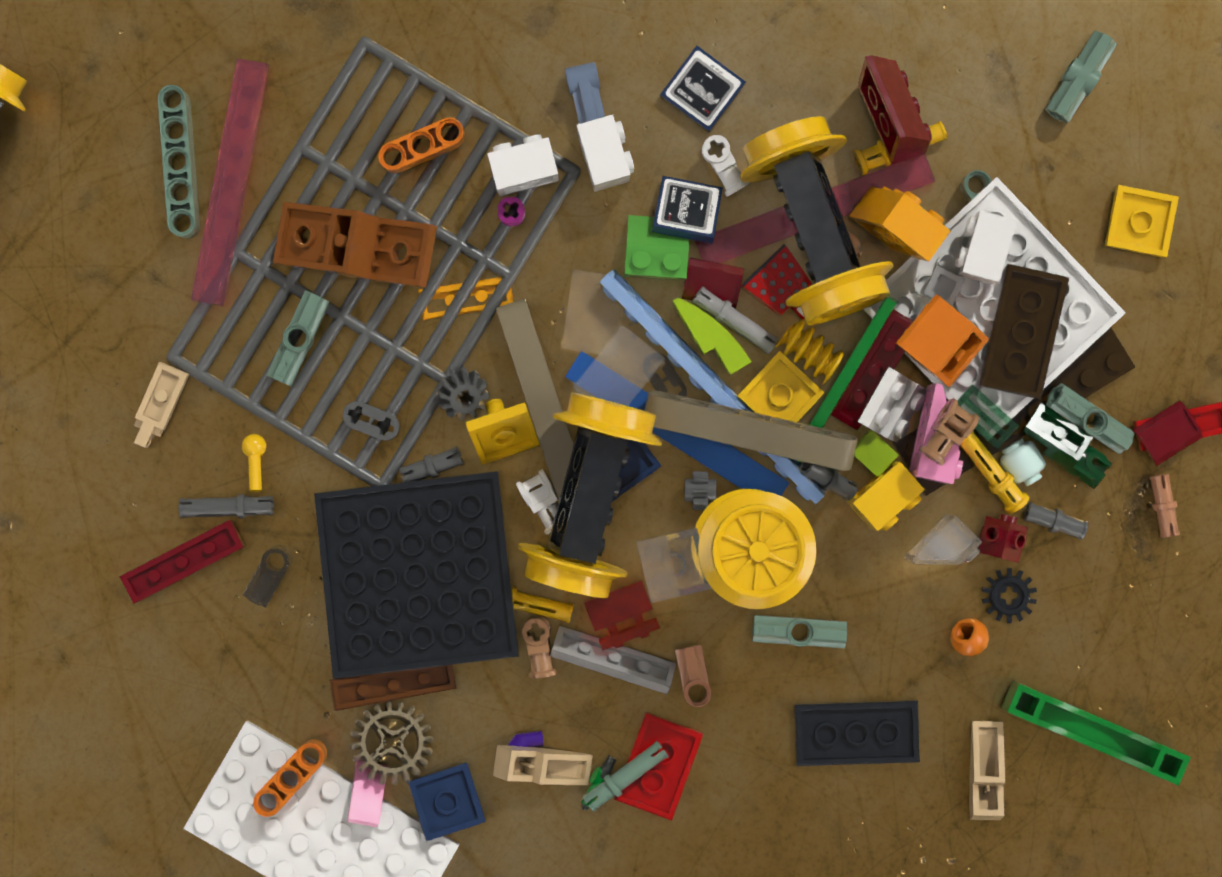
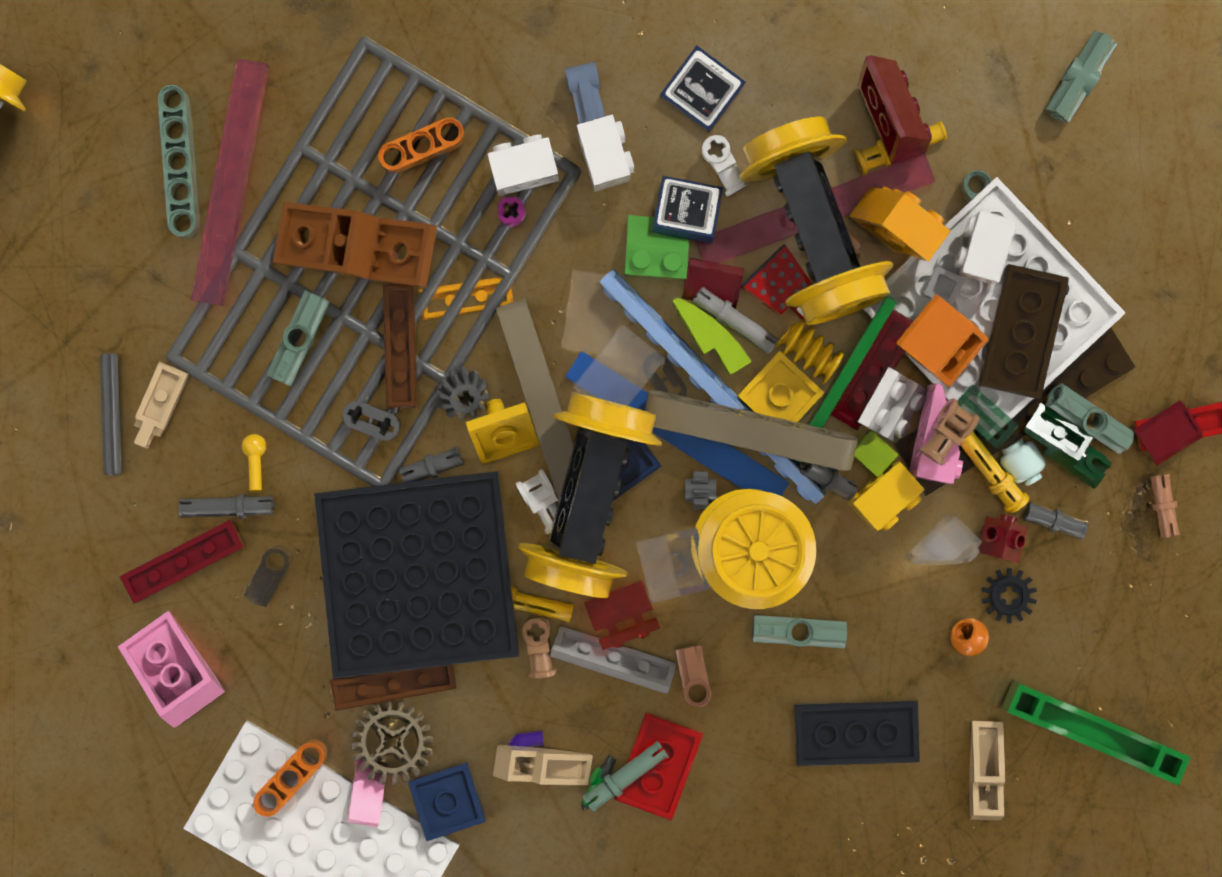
yellow plate [1104,185,1179,258] -> none
none -> dark grey axle [100,353,122,475]
none -> bright pink slope [118,611,225,728]
none -> reddish brown tile [383,284,418,408]

